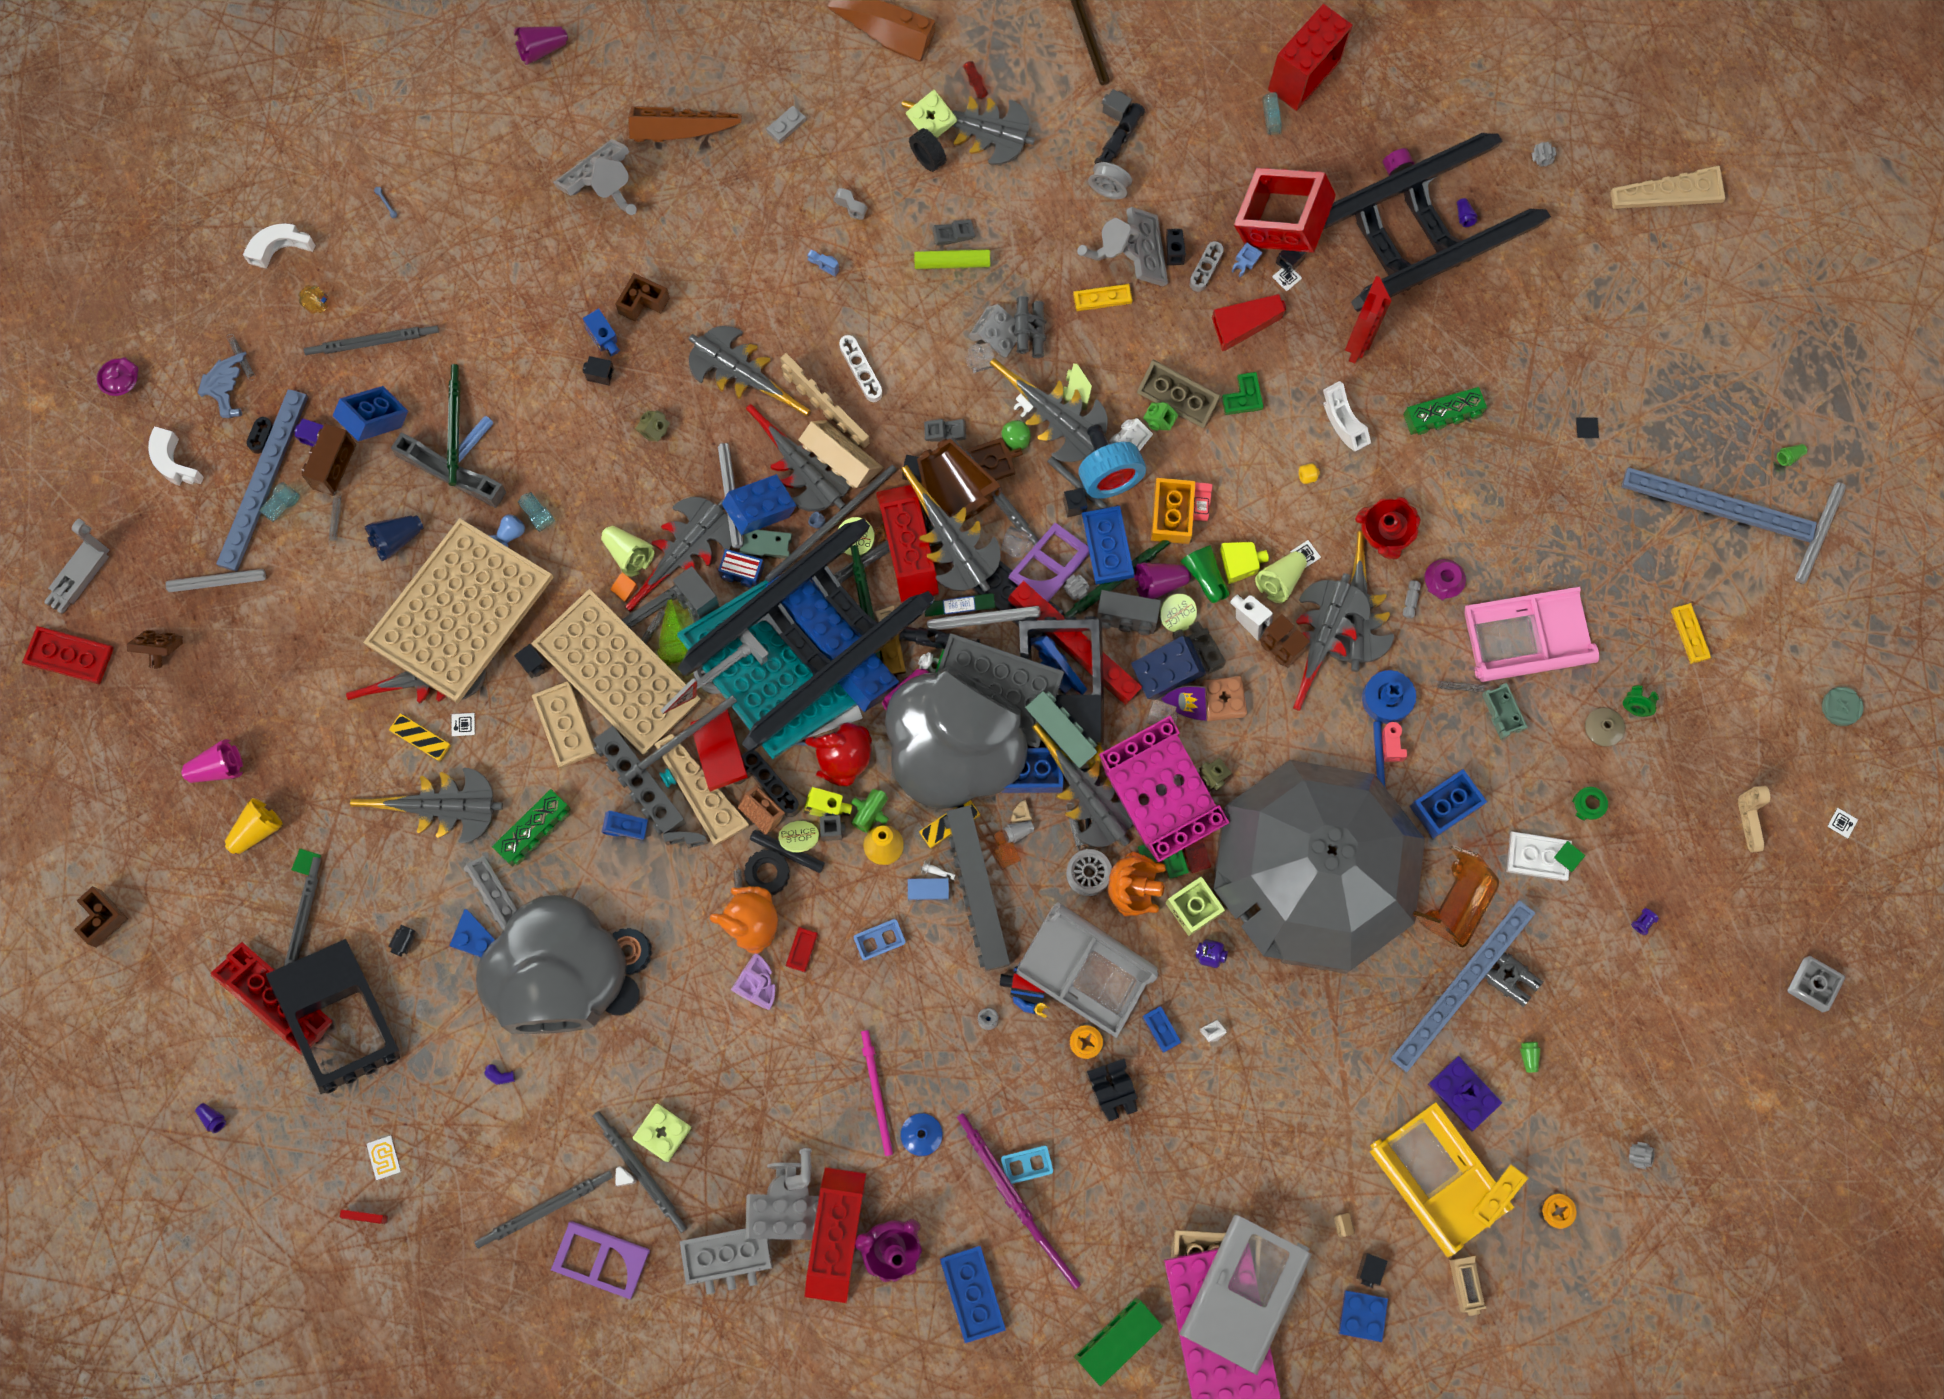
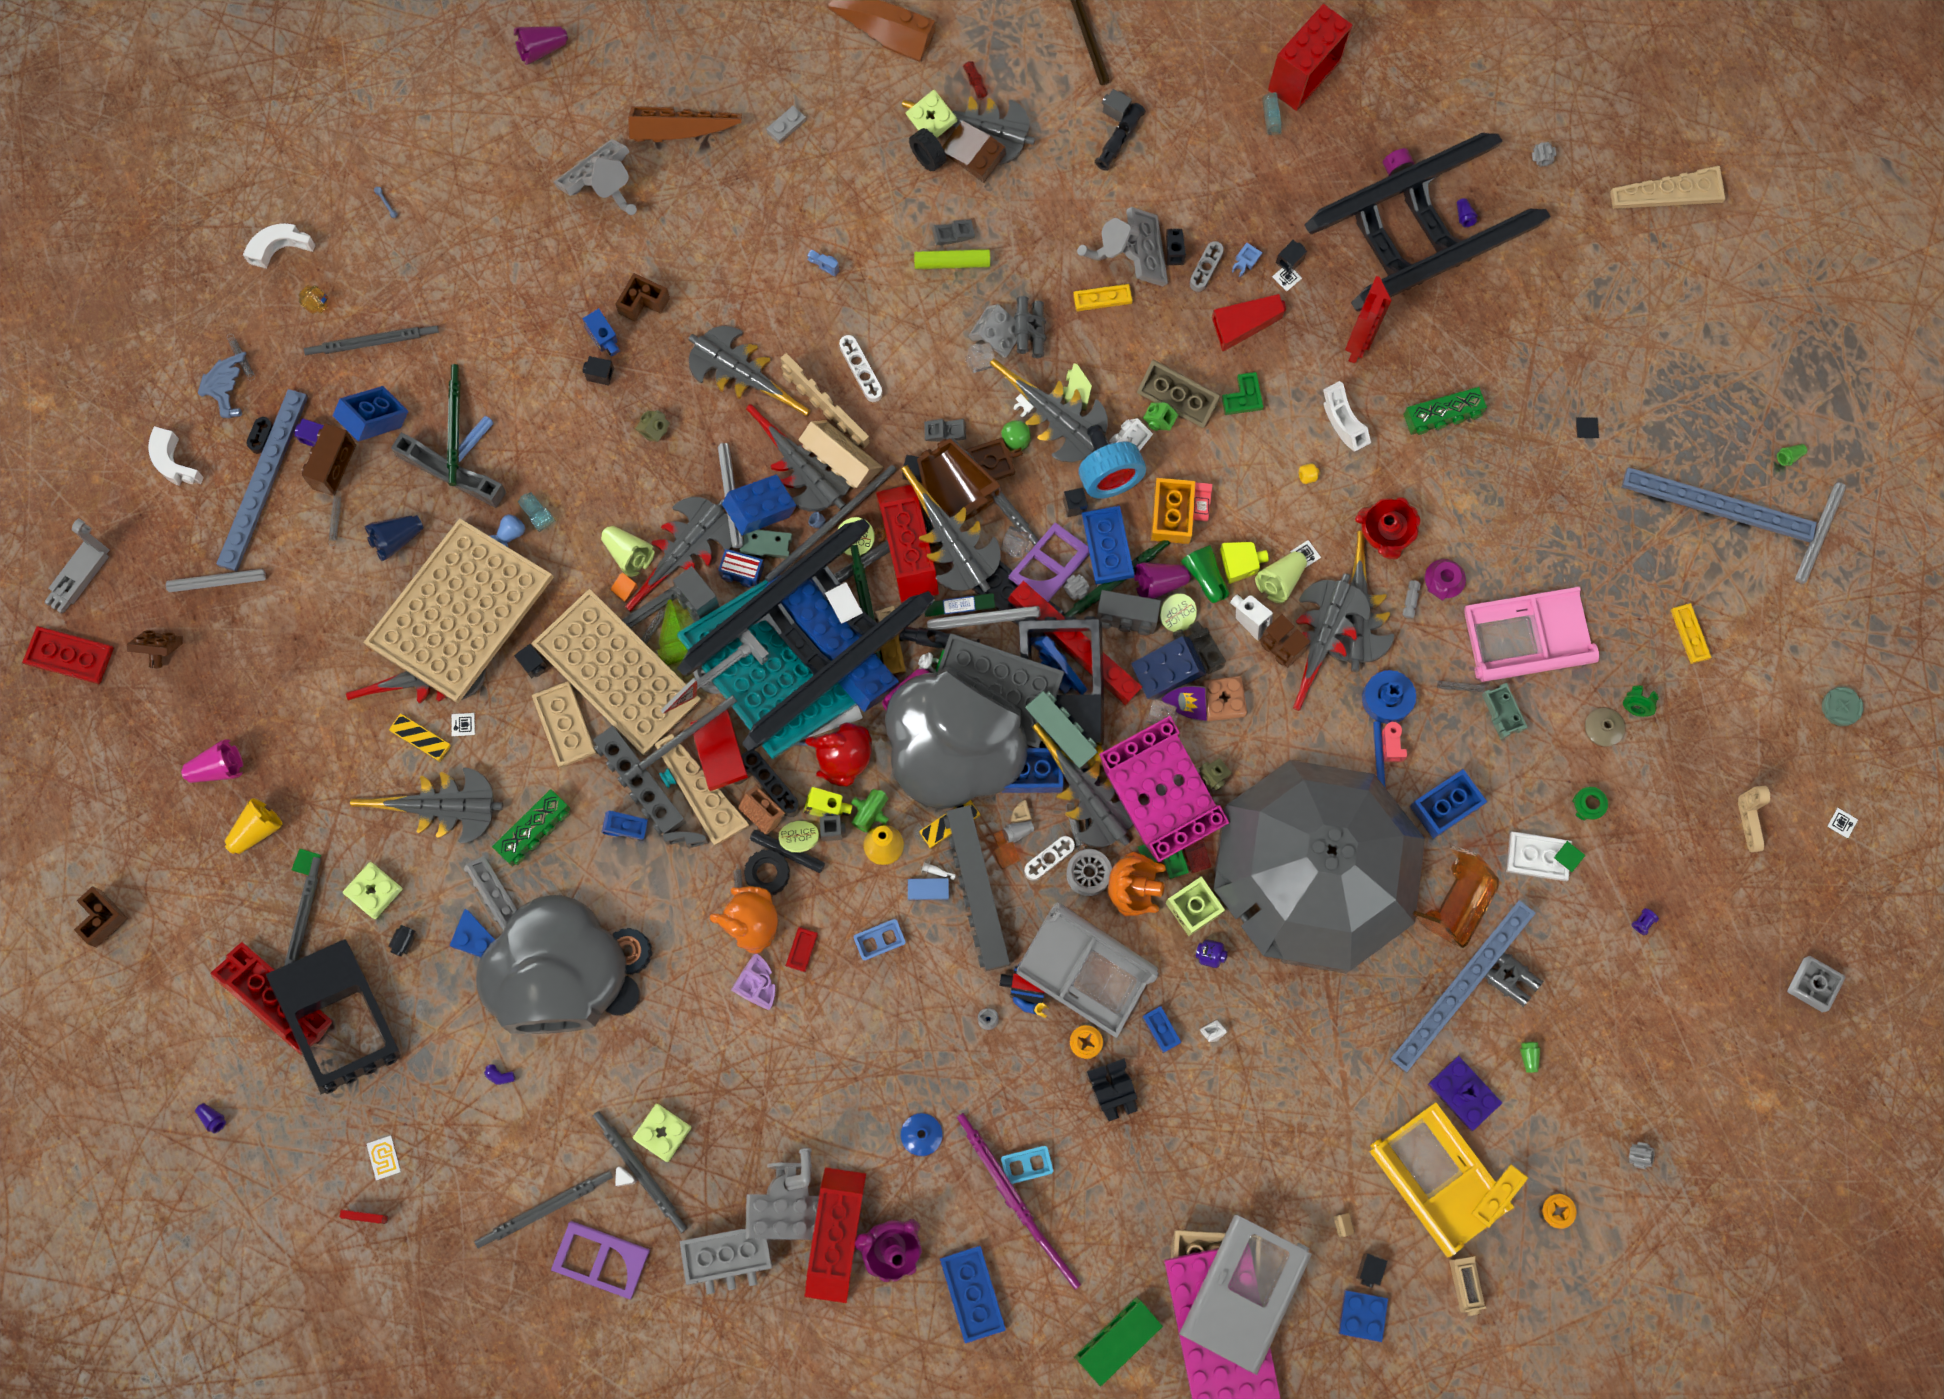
magenta piece [97,357,139,396] -> none
clear light blue piece [259,482,300,522] -> none
light grey piece [833,188,868,220] -> none
dark pink bar [861,1030,893,1156] -> none
dark grey bar [1047,457,1109,509] -> none
light grey wheel [1088,162,1132,199] -> none
red window [1234,168,1336,253] -> none
none -> yellowish green brick [343,862,402,919]
none -> white sticker [825,582,863,624]
none -> reddish brown slope [942,121,1006,183]
none -> white beam [1024,836,1075,881]

